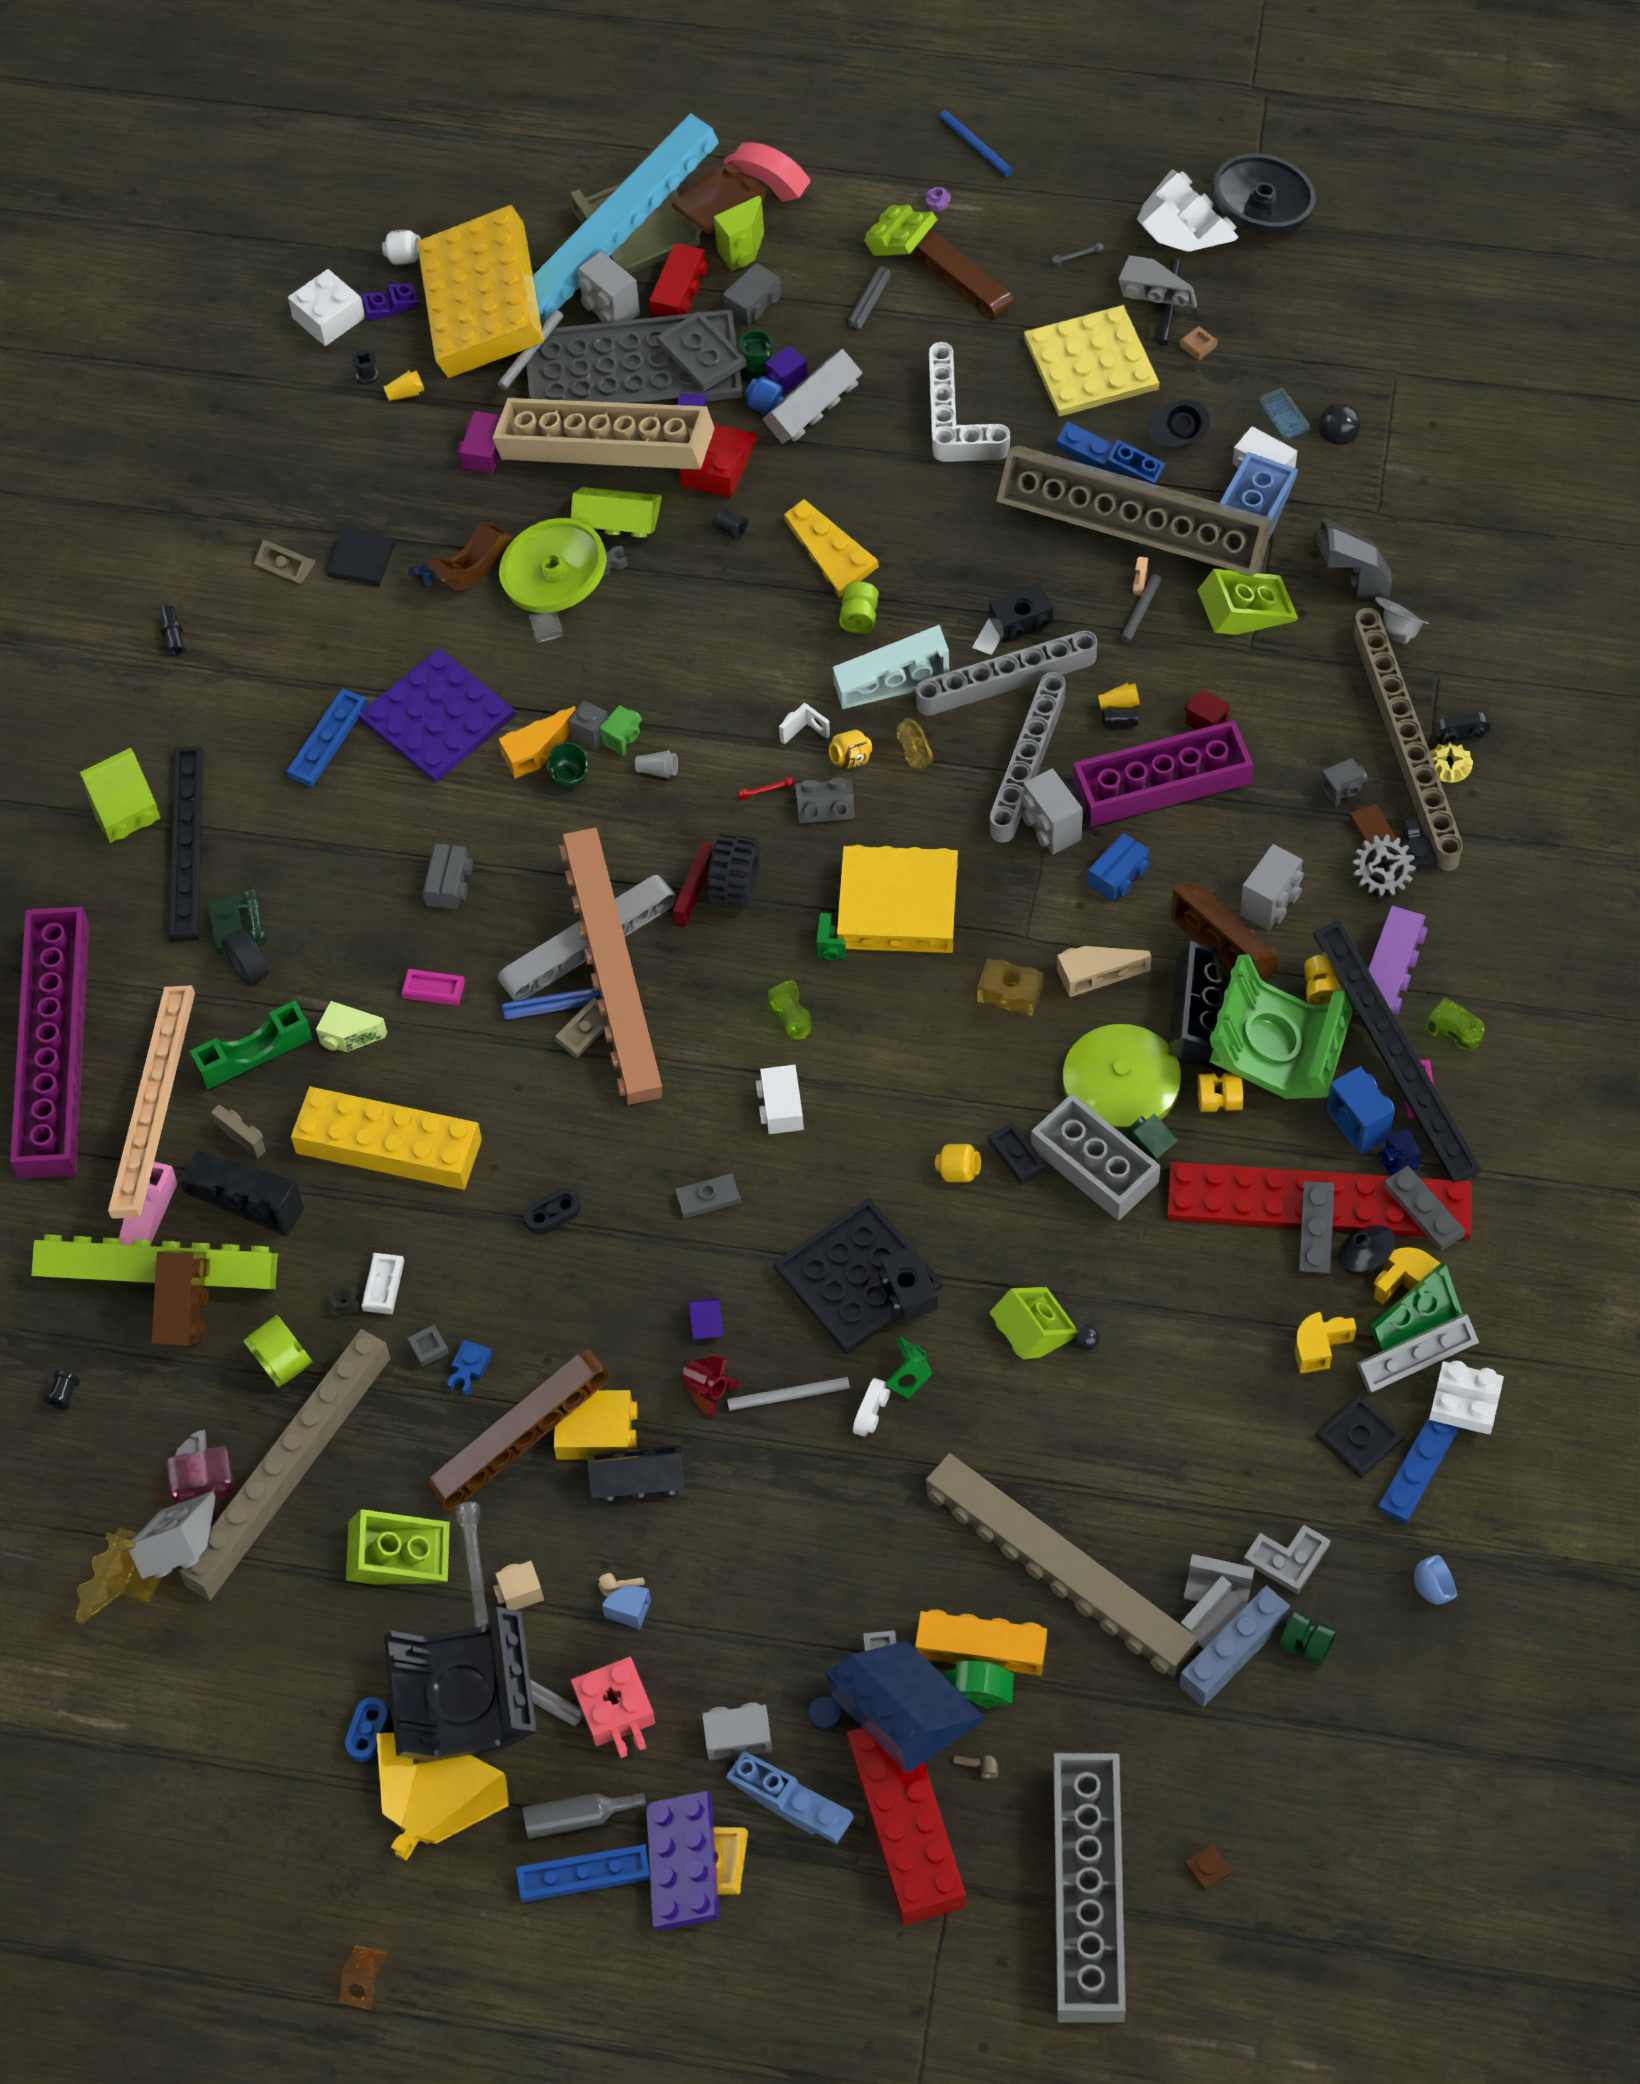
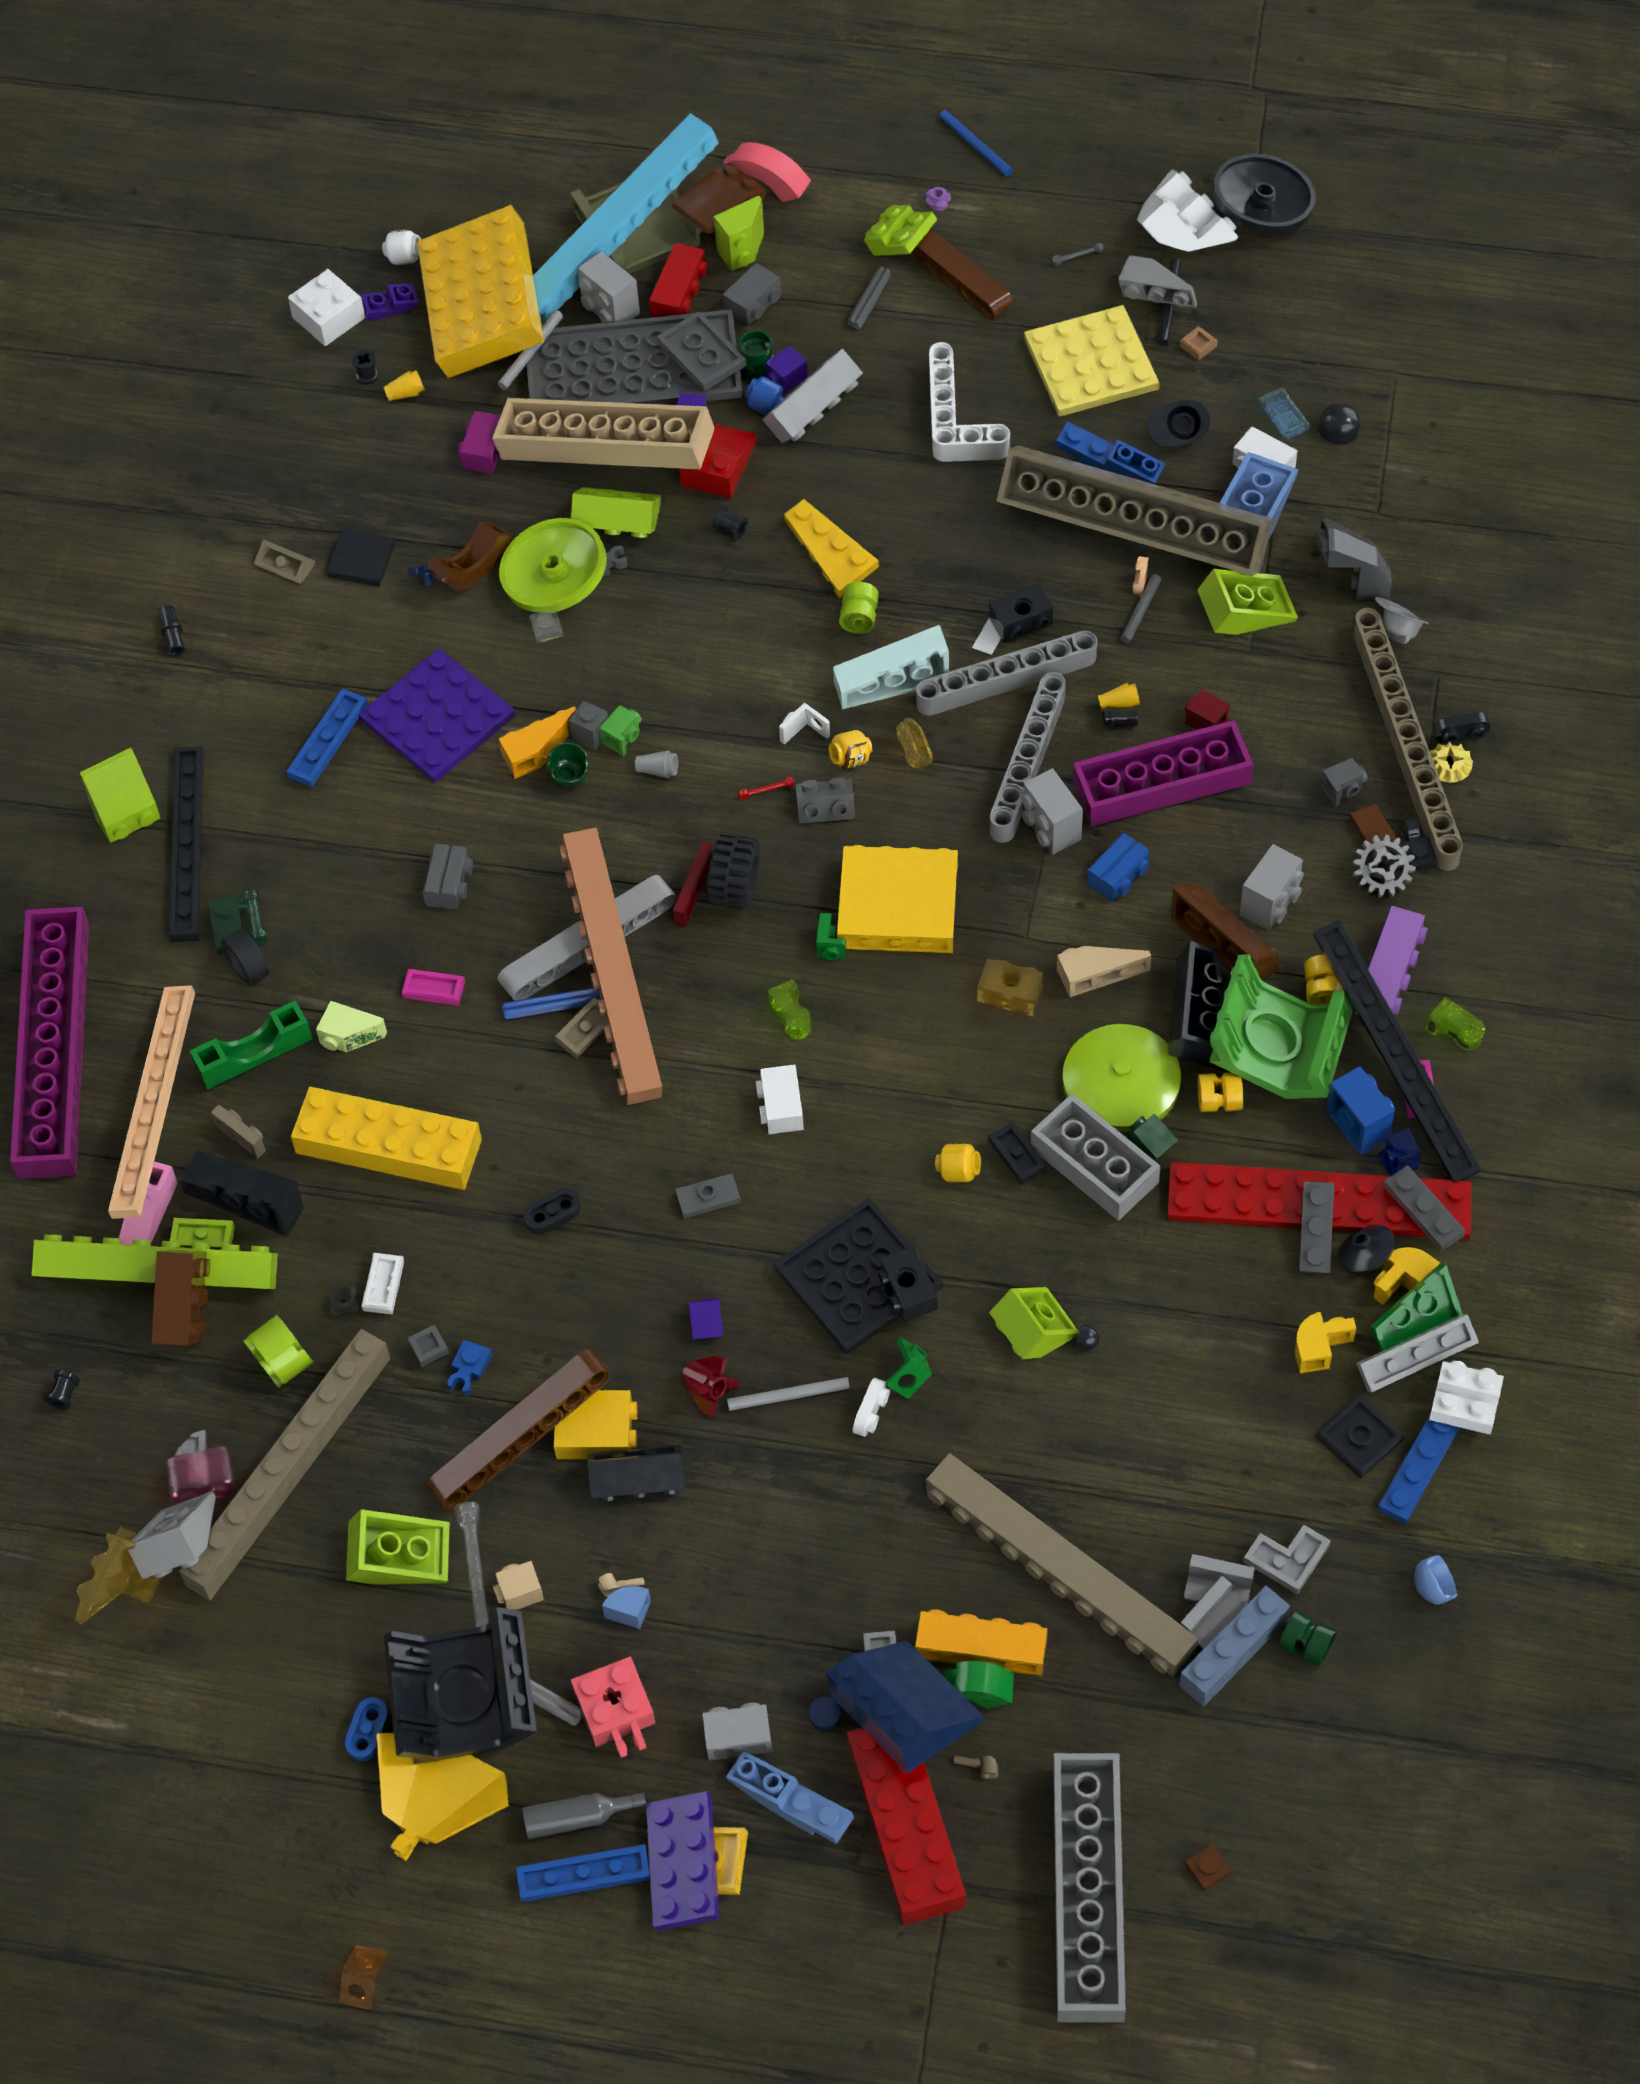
none -> lime plate [170,1218,235,1250]

